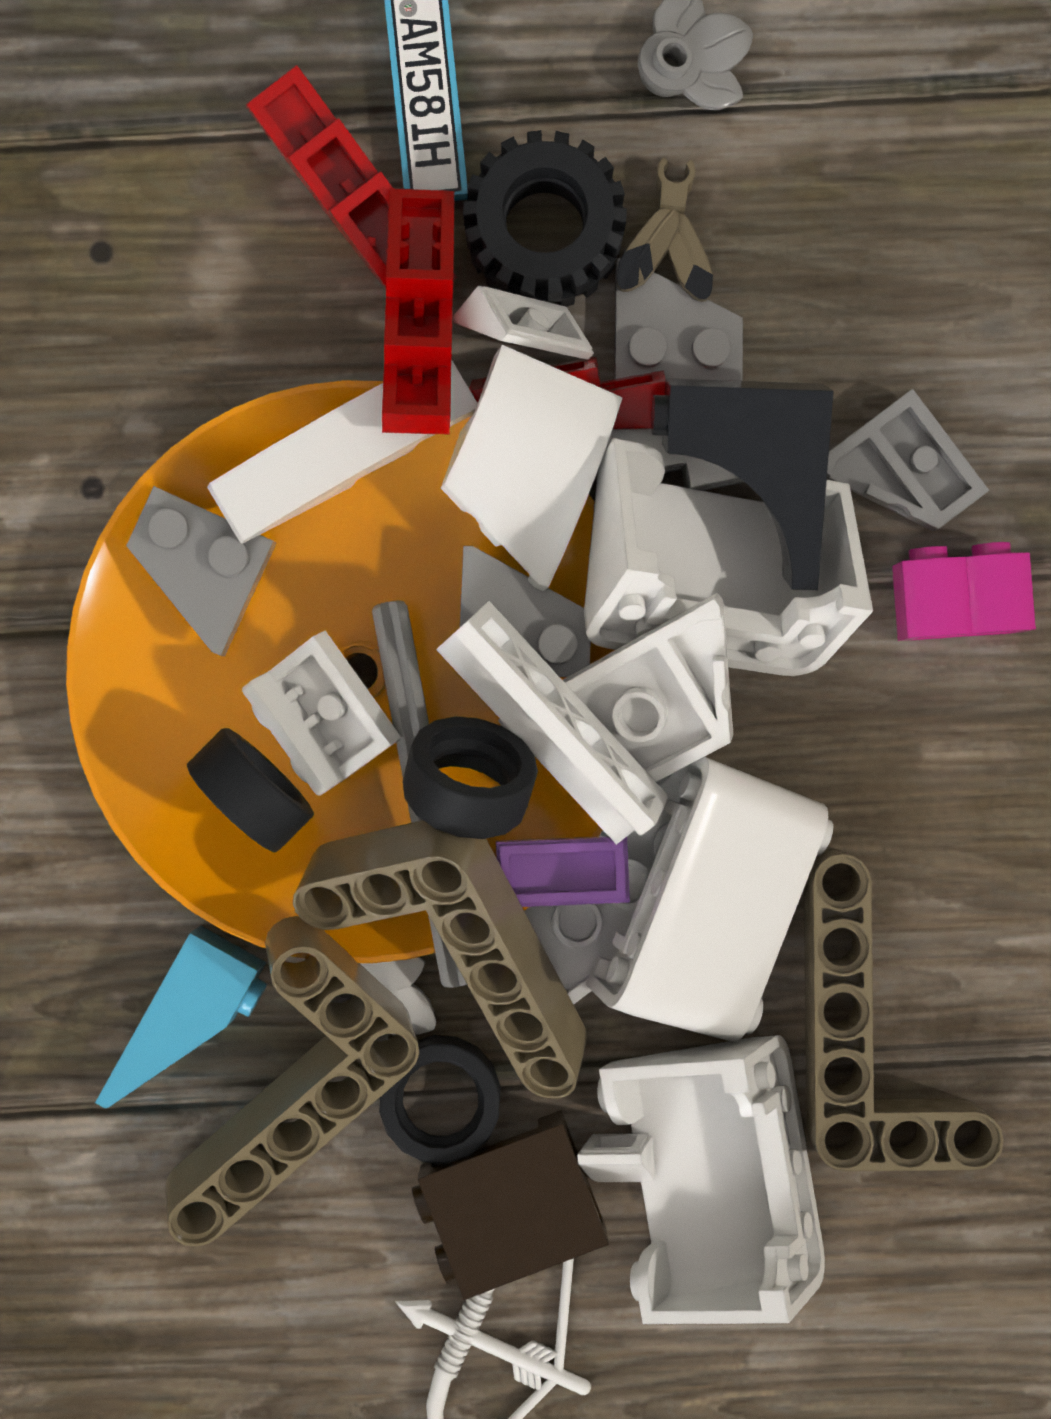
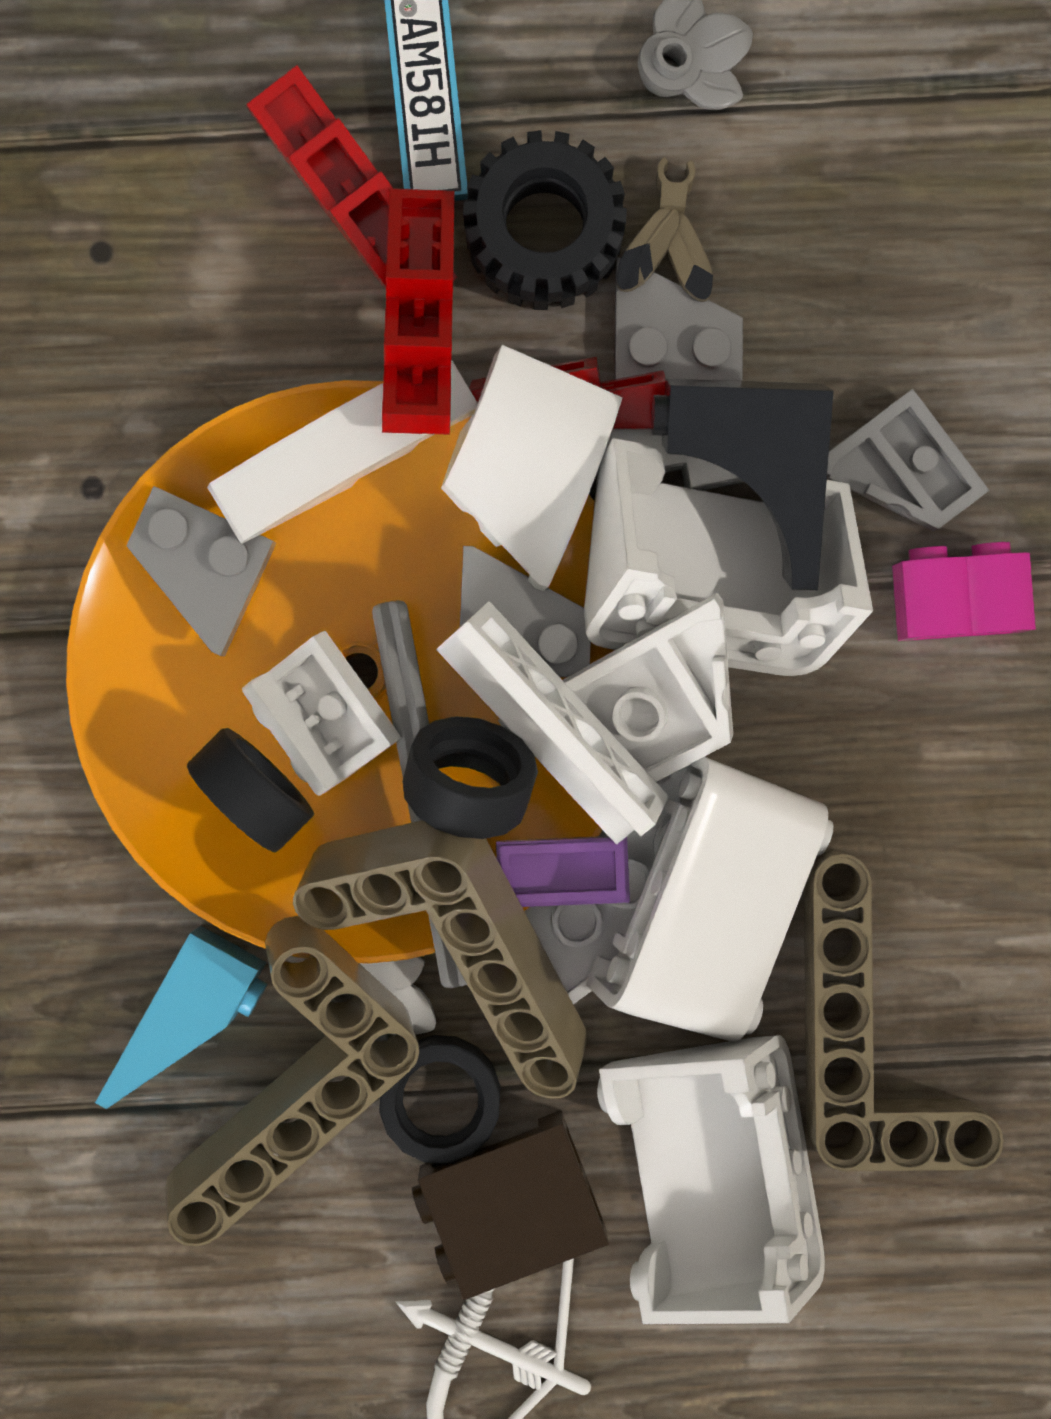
white slope [453,286,594,360] -> none
white slope [577,1133,656,1182] -> none

